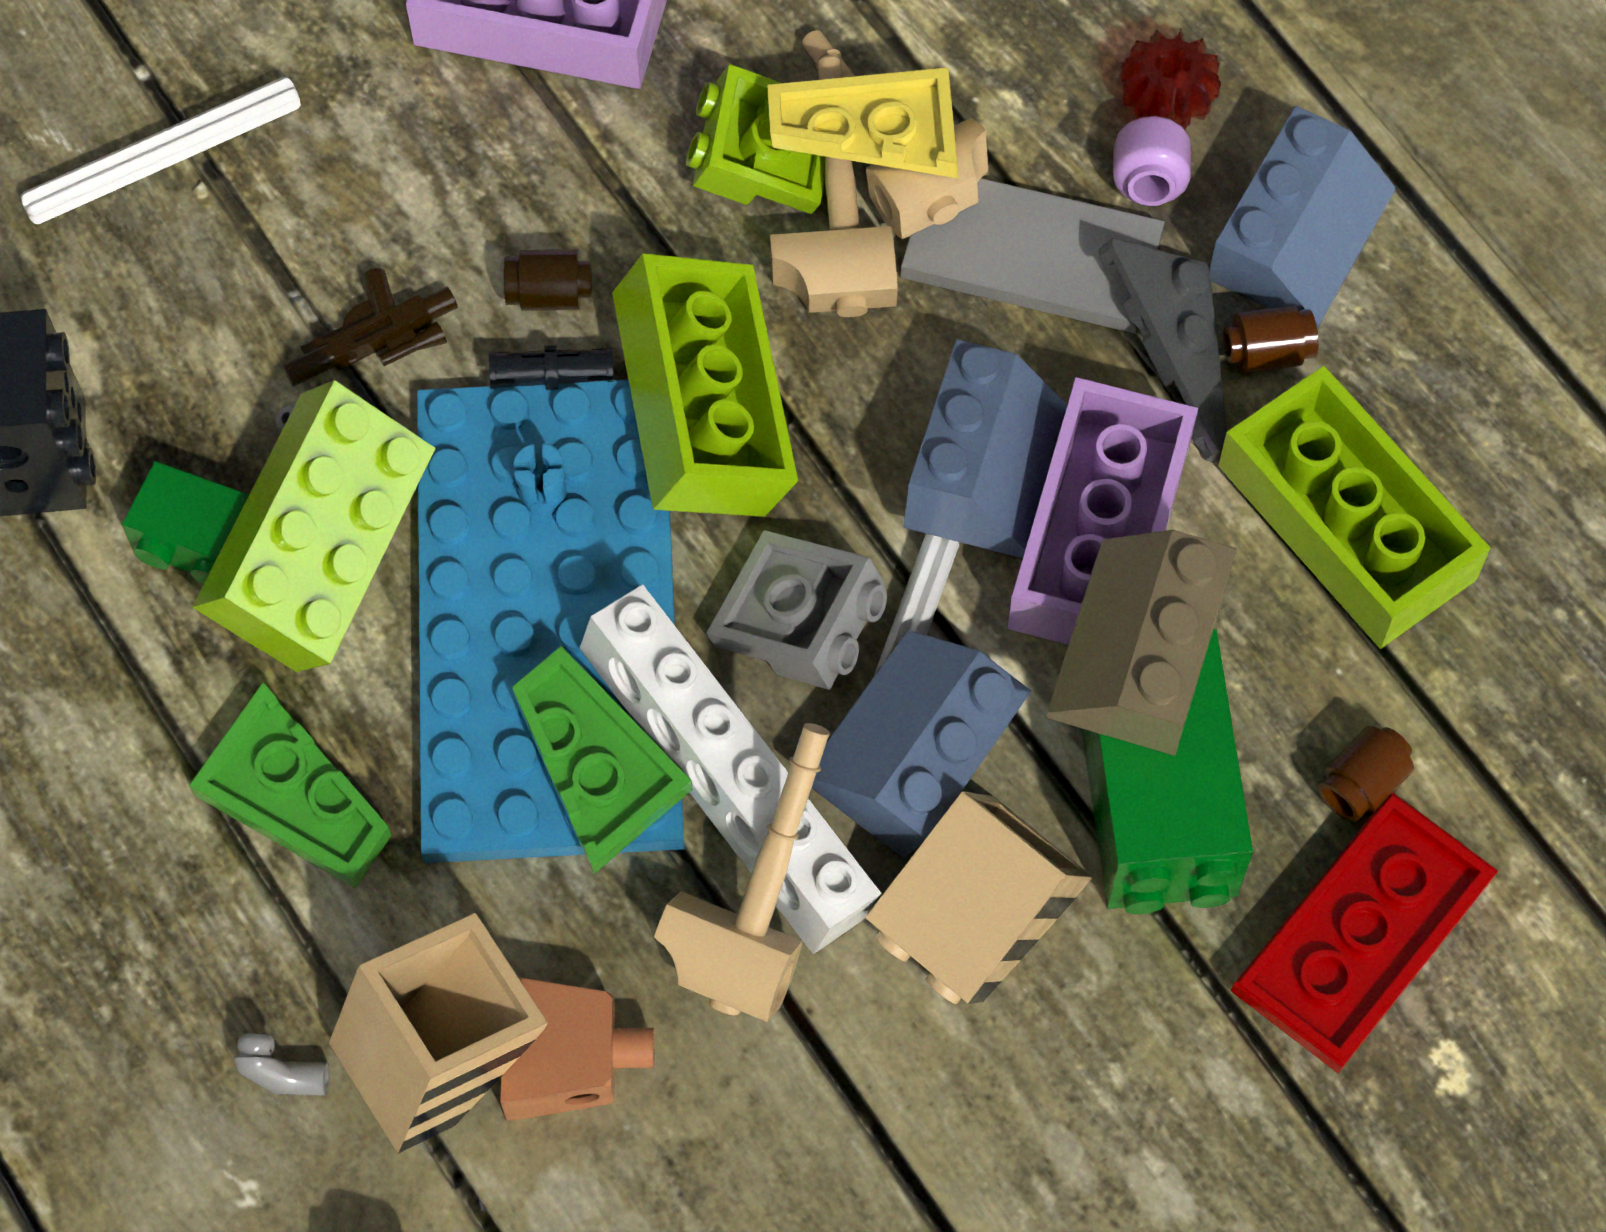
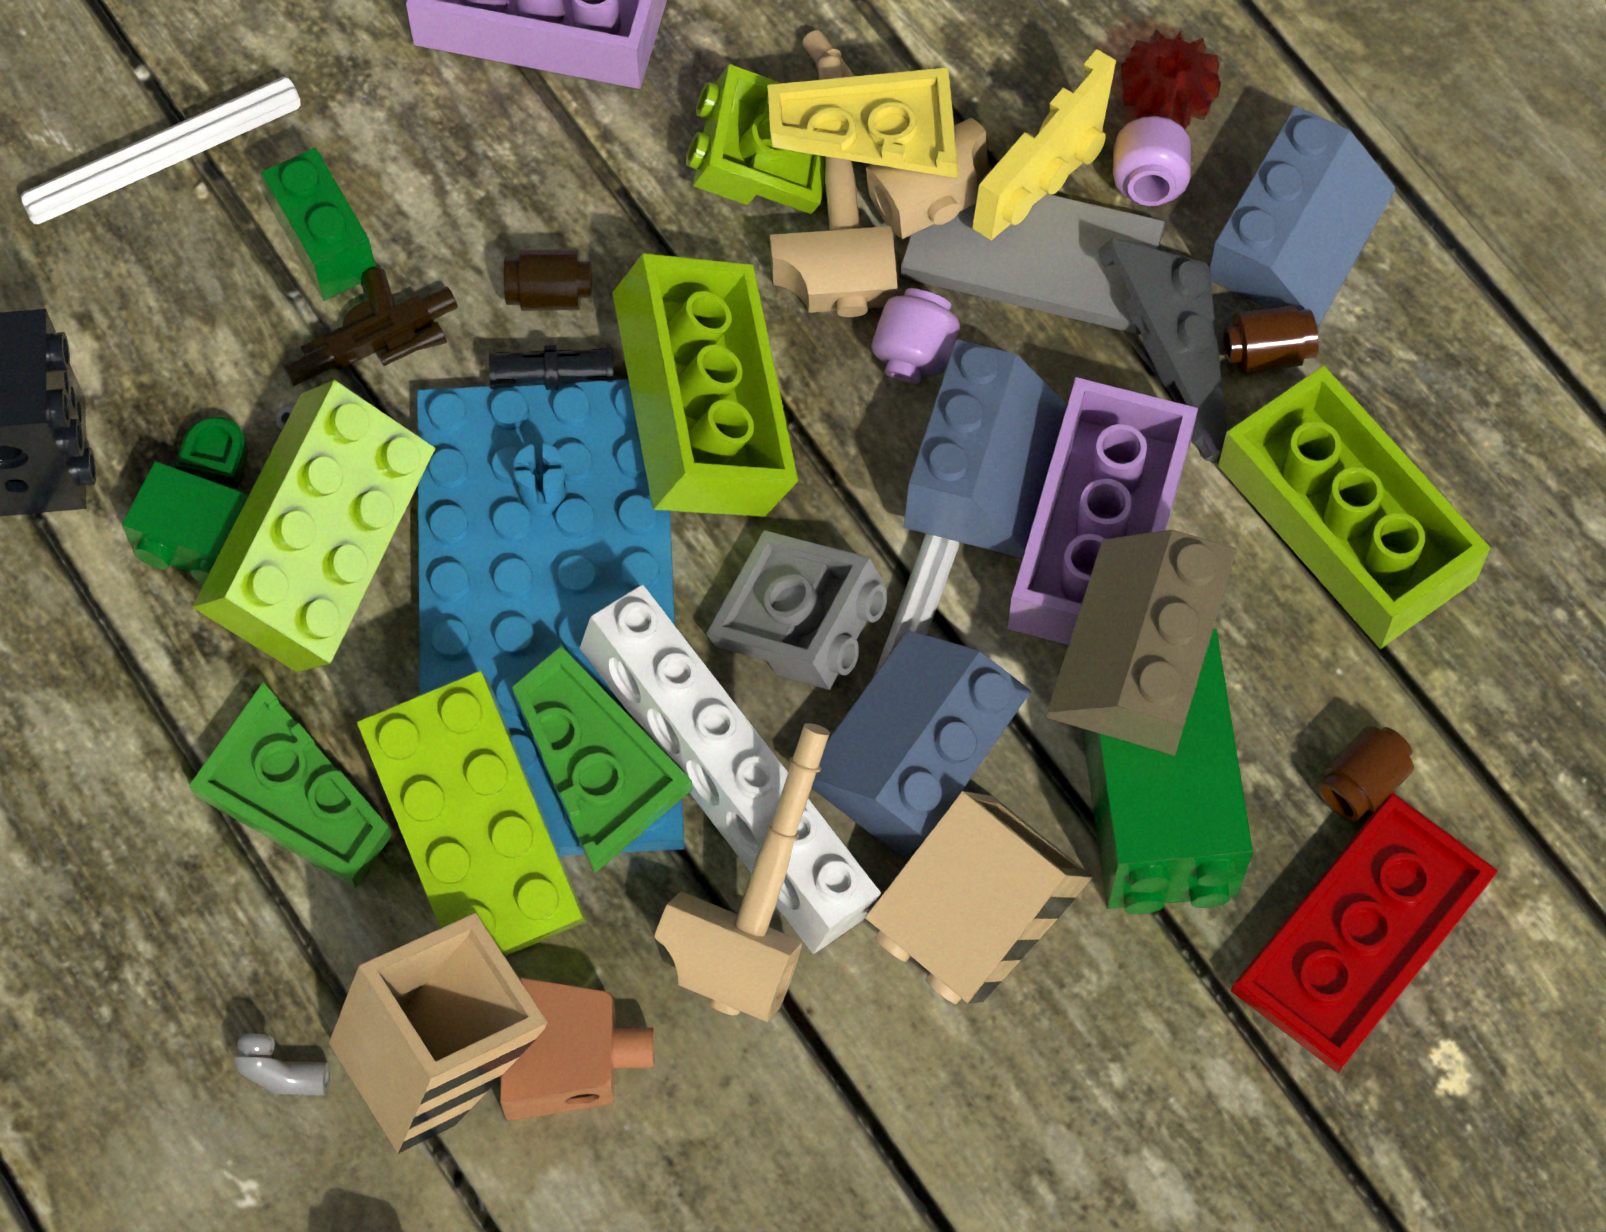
none -> green tile [175,417,248,487]
none -> green brick [261,147,376,301]
none -> lime brick [357,671,588,957]
none -> lavender head [871,288,960,384]
none -> light yellow wing [972,49,1116,241]

